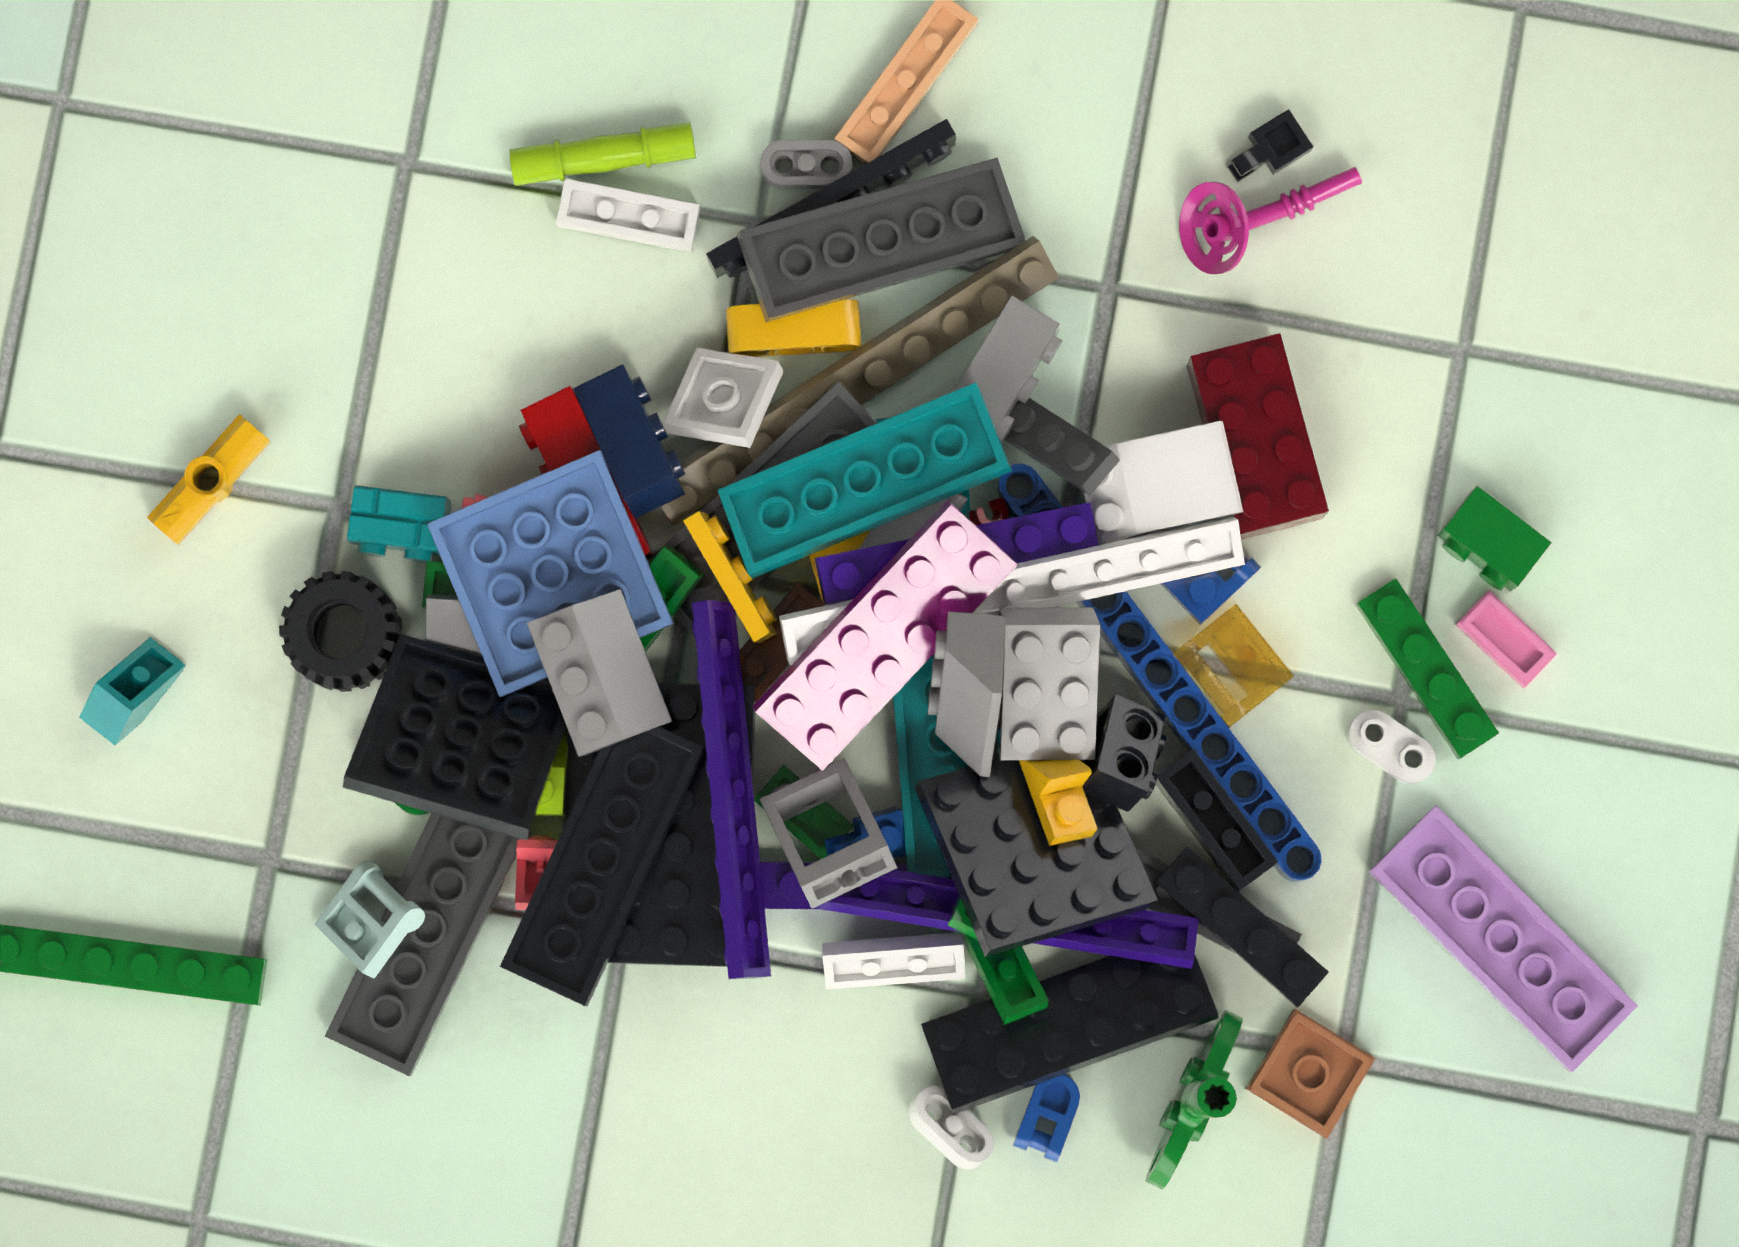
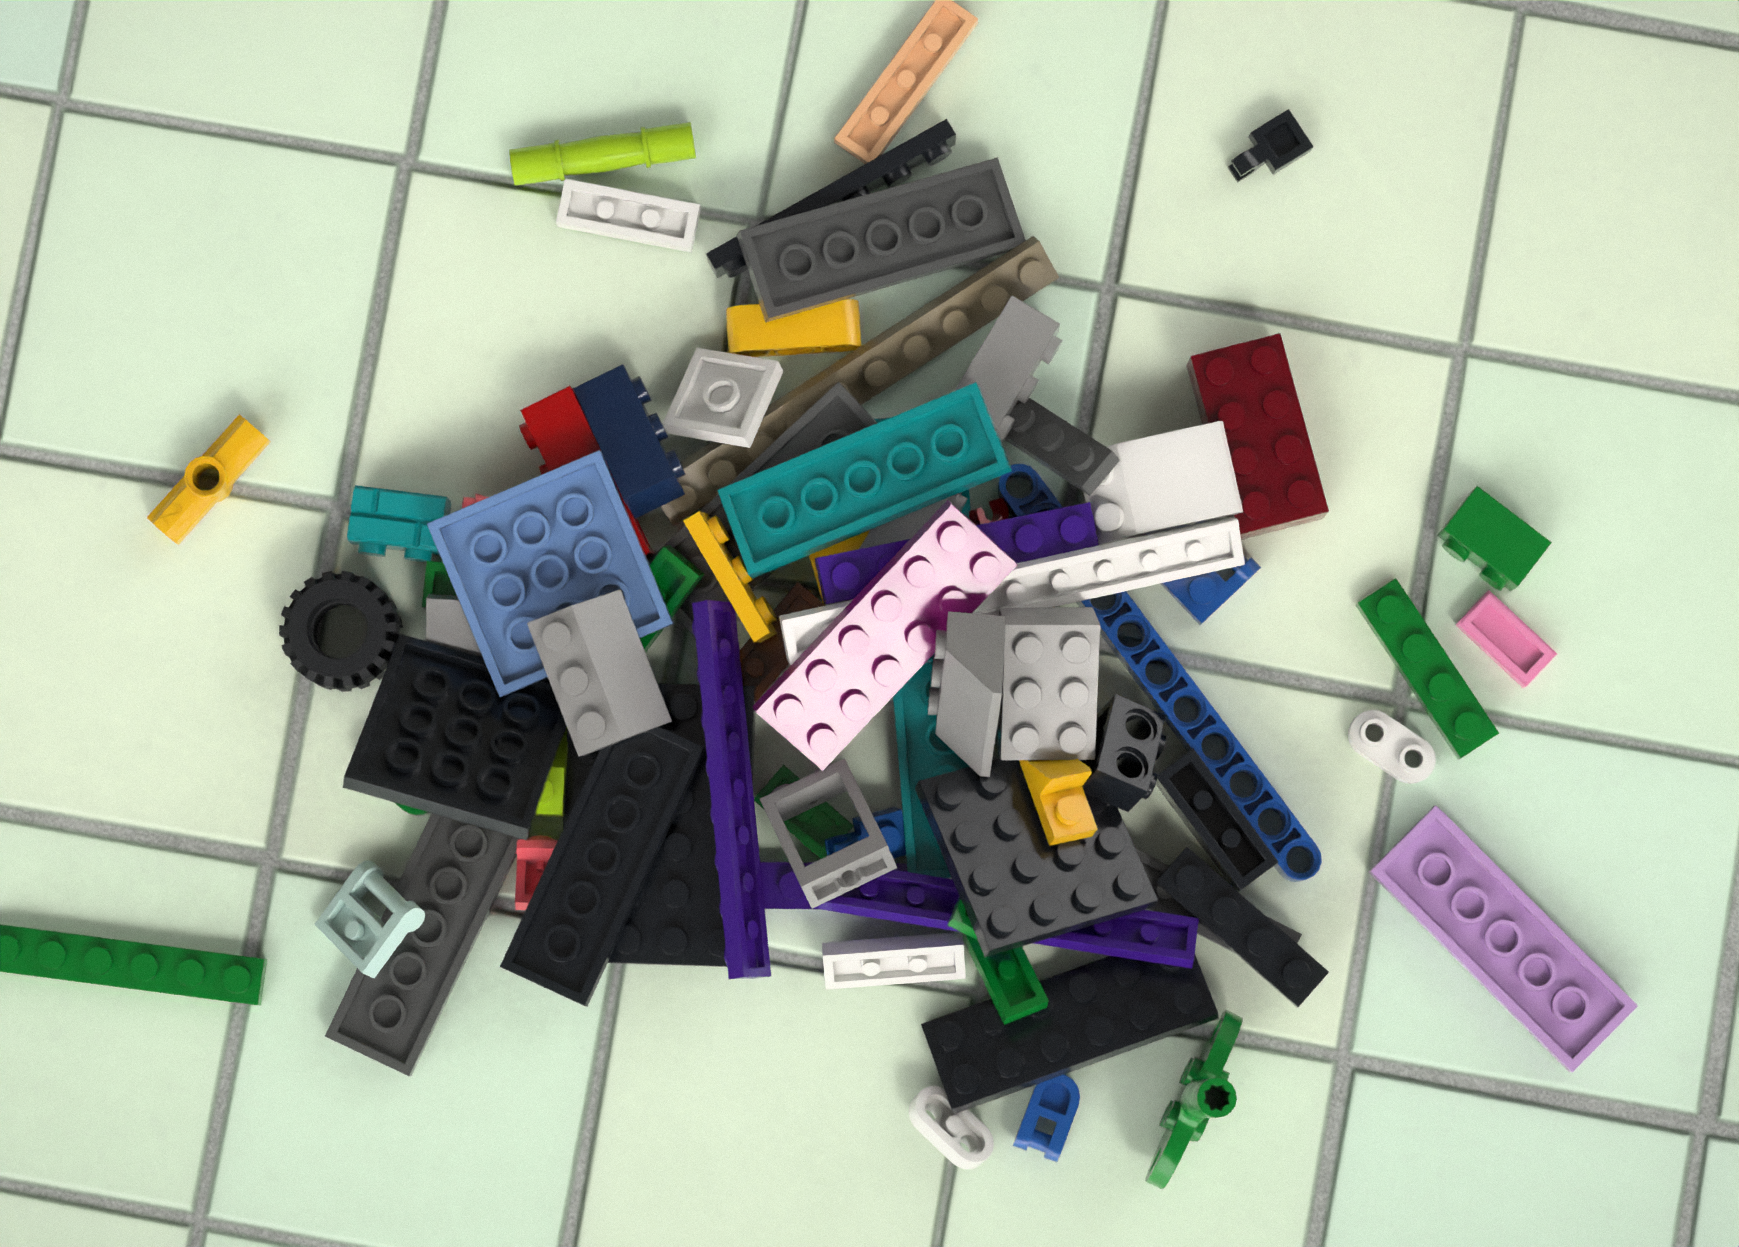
teal slope [79,637,186,746] -> none
light grey plate [760,140,852,189] -> none
clear yellow plate [1173,604,1294,728] -> none
dark pink dish [1179,167,1362,275] -> none
nougat tile [1245,1009,1376,1139] -> none

